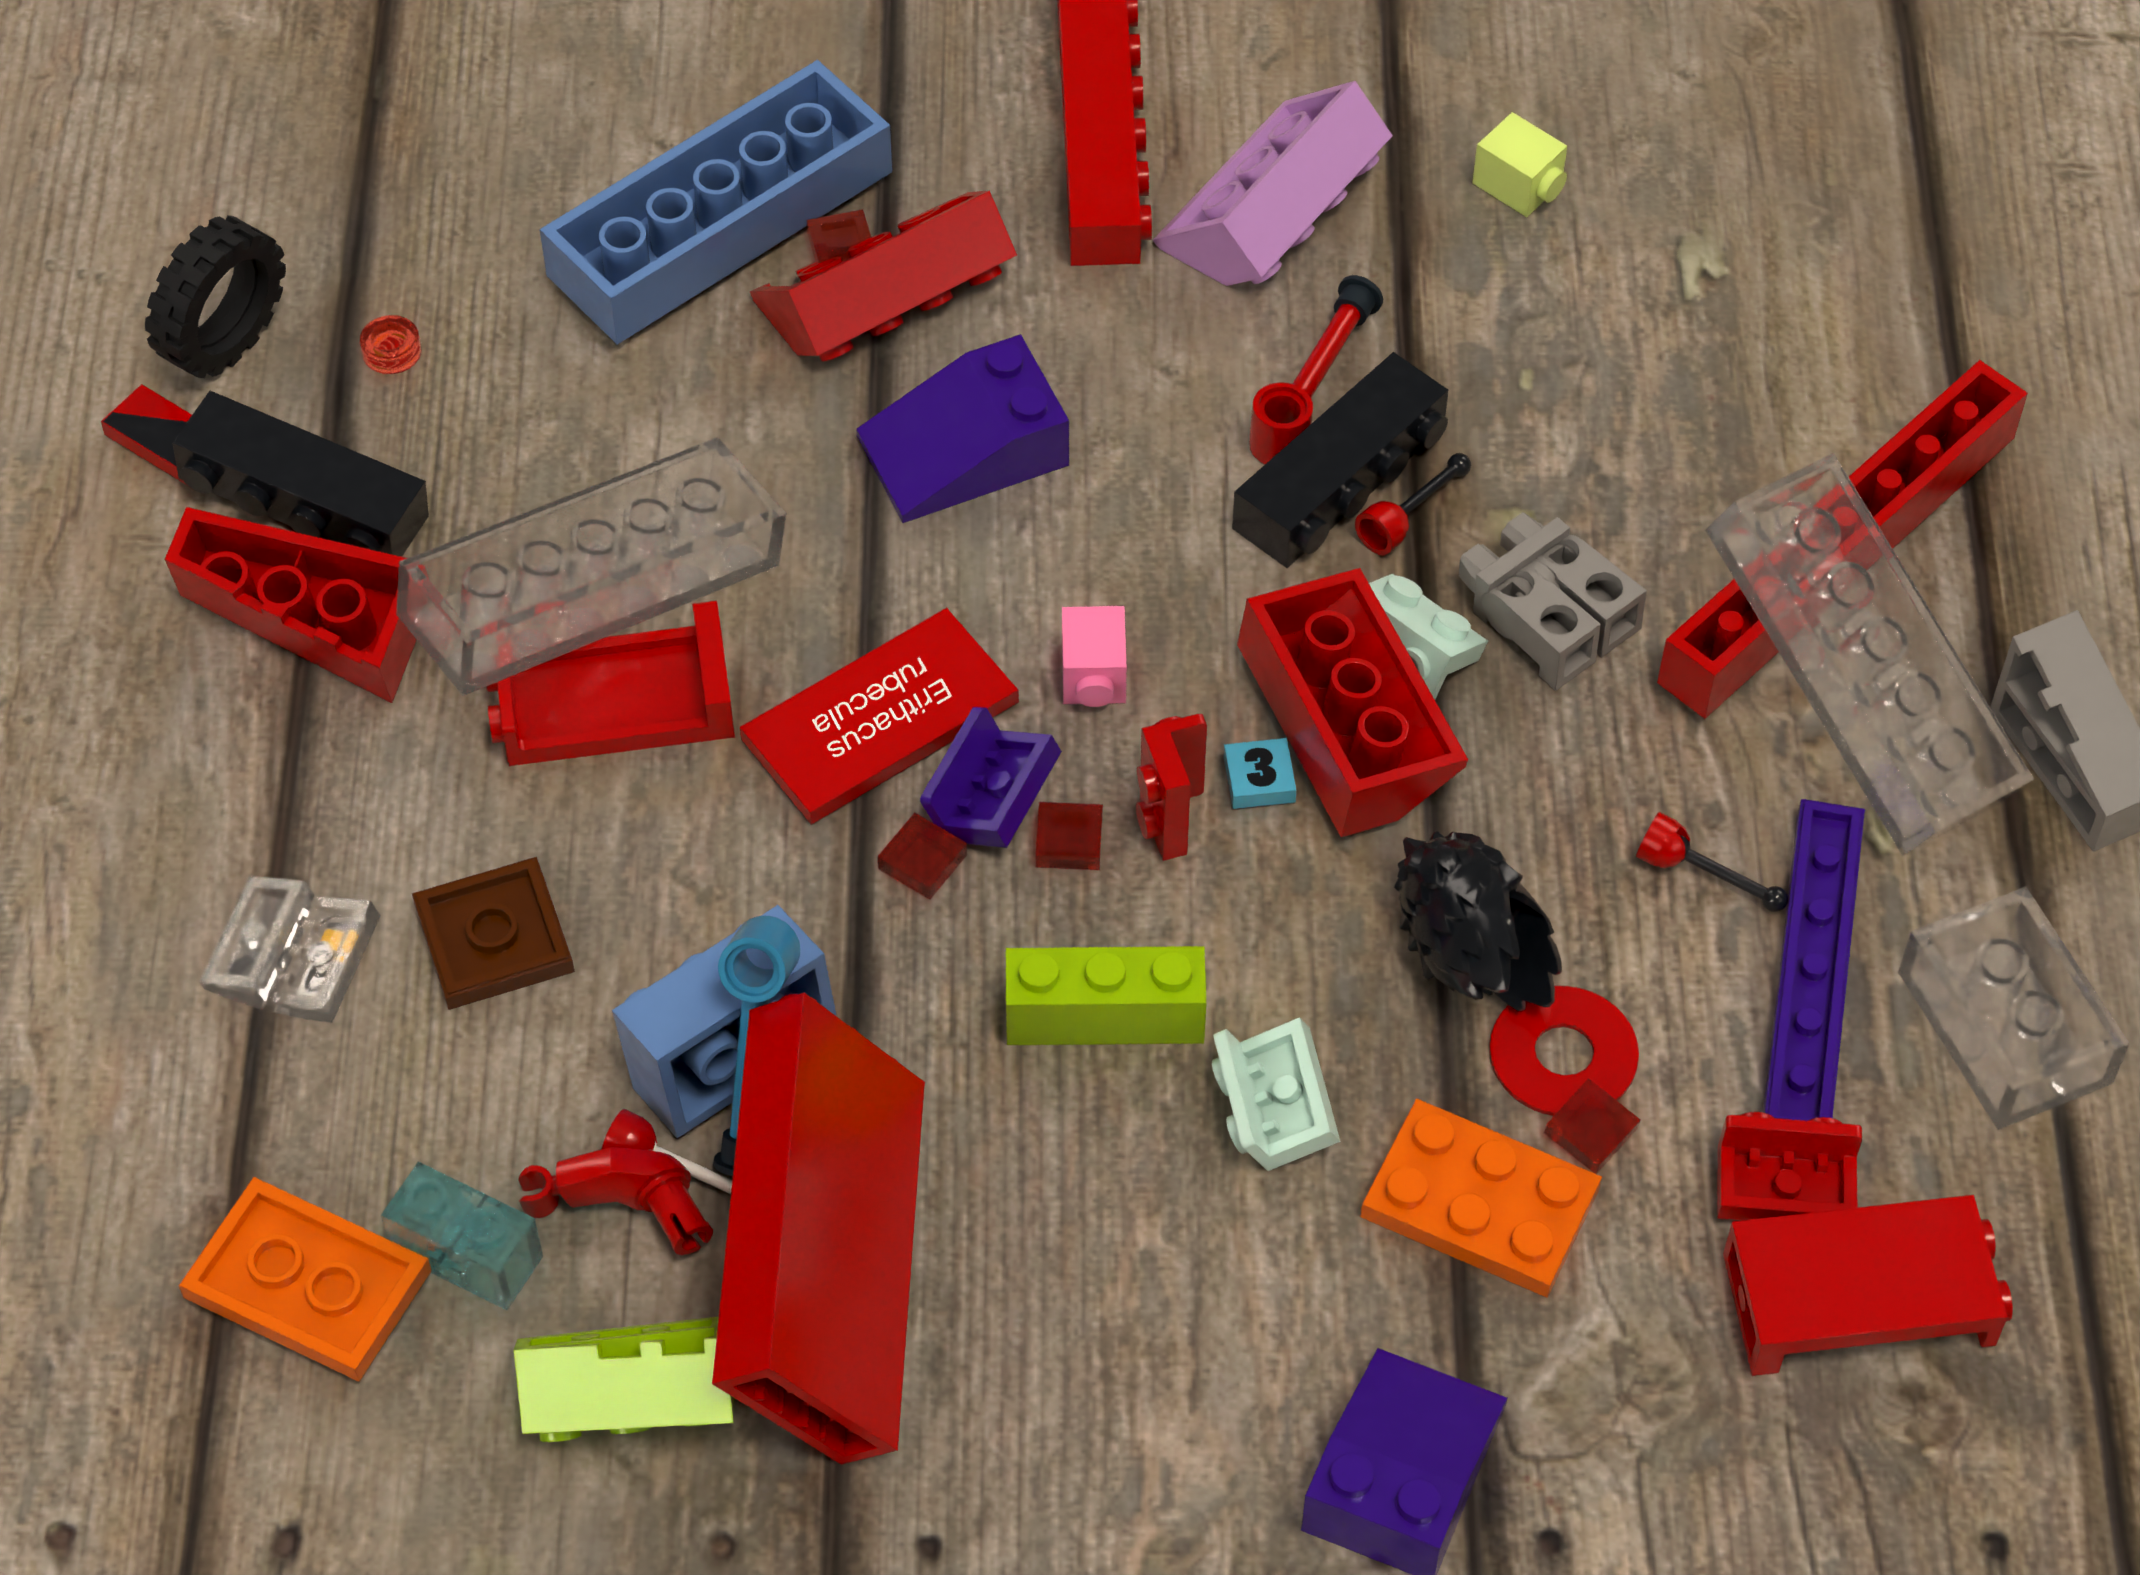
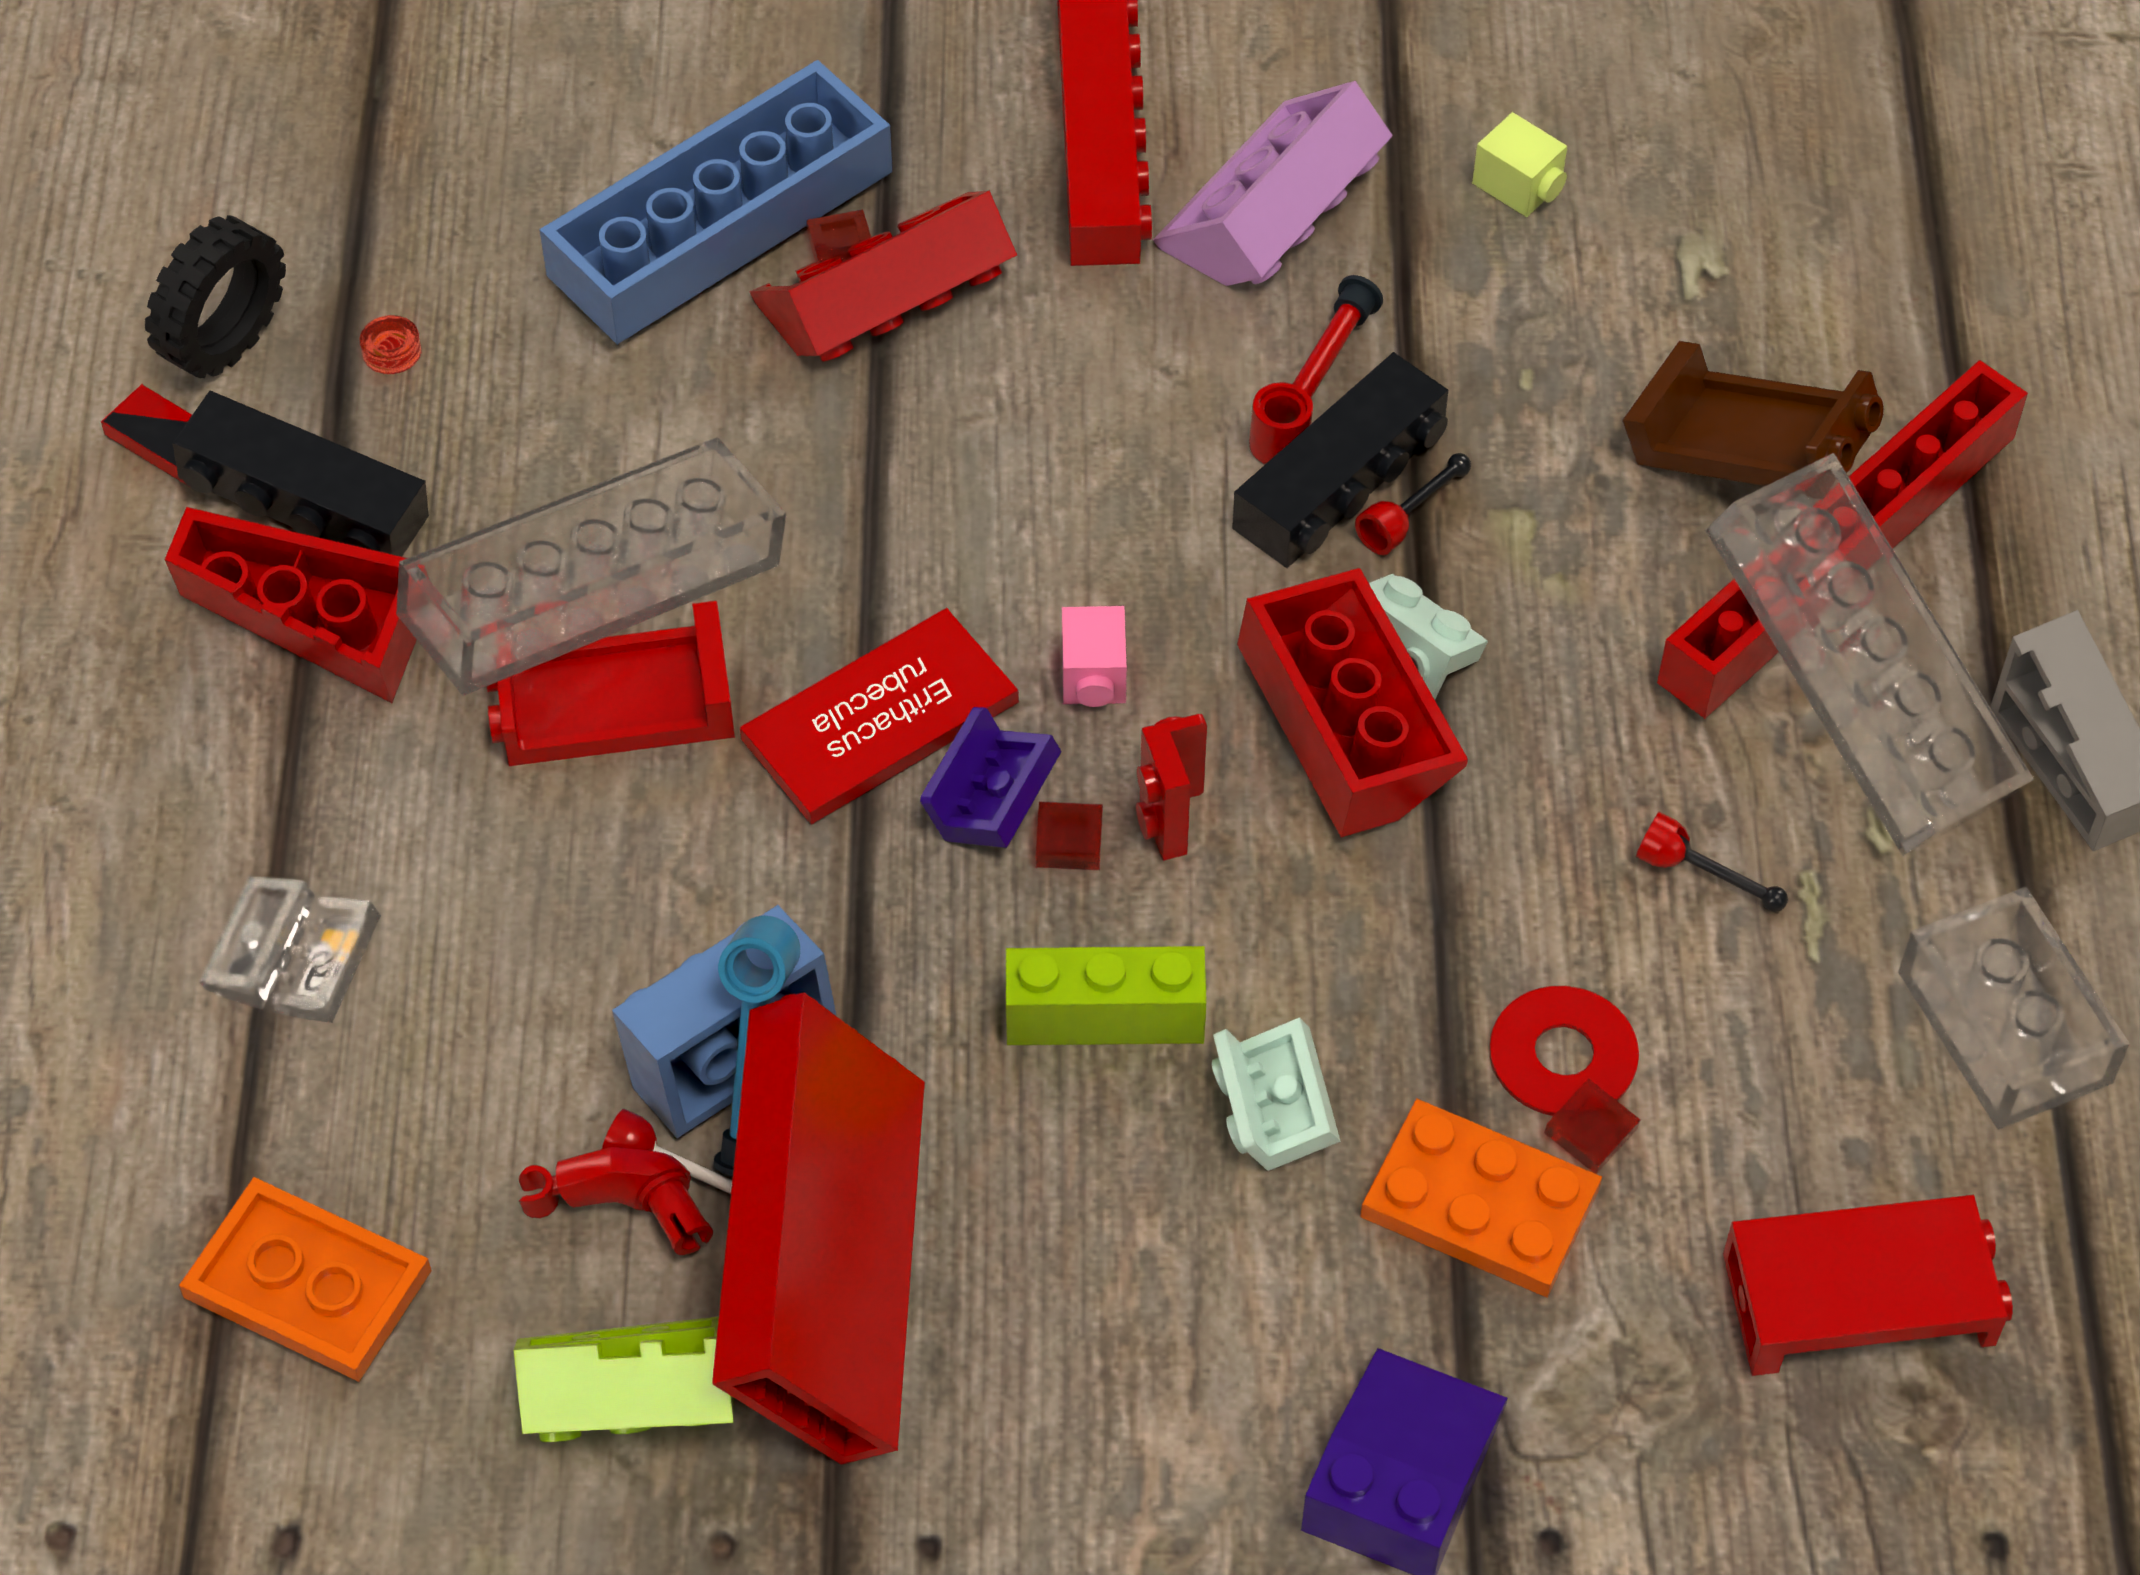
clear light blue brick [381,1161,543,1310] -> none
reddish brown tile [412,857,575,1010] -> none
dark purple slope [856,334,1069,523] -> none
clear red tile [877,813,967,899] -> none
medium azure tile [1224,738,1297,809] -> none
black head [1394,831,1562,1011] -> none
light grey hips [1459,512,1647,691] -> none
red bracket [1717,1112,1862,1220] -> none
dark purple tile [1763,799,1865,1121] -> none
none -> reddish brown panel [1623,341,1884,497]

